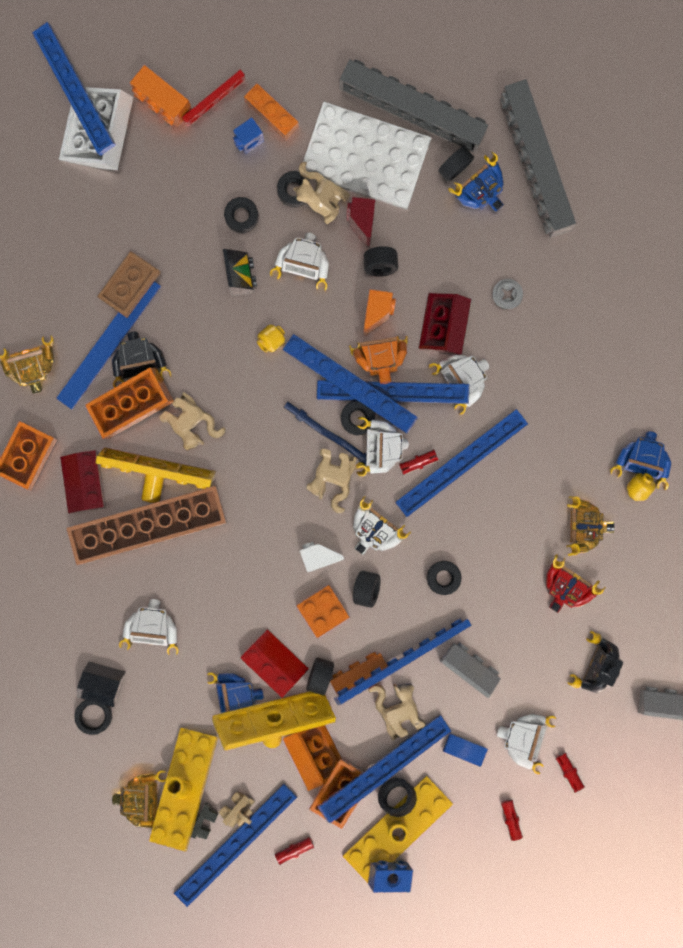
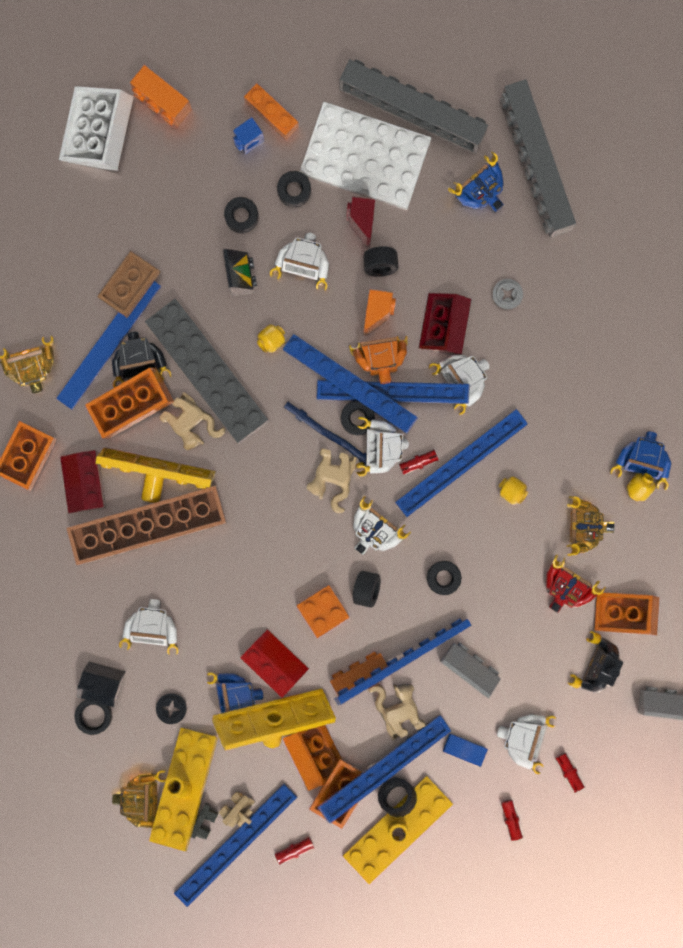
blue plate [32,22,116,156] -> none
red tile [182,69,245,127] -> none
tan animal [293,162,350,224] -> none
white slope [300,542,344,573] -> none
black tyre [306,657,334,695] -> none
blue brick [368,860,413,893] -> none
black tyre [438,146,474,182] -> none
none -> dark grey brick [145,298,269,444]
none -> black gear [156,693,187,724]
none -> yellow head [499,476,528,505]
none -> orange slope [595,593,660,636]

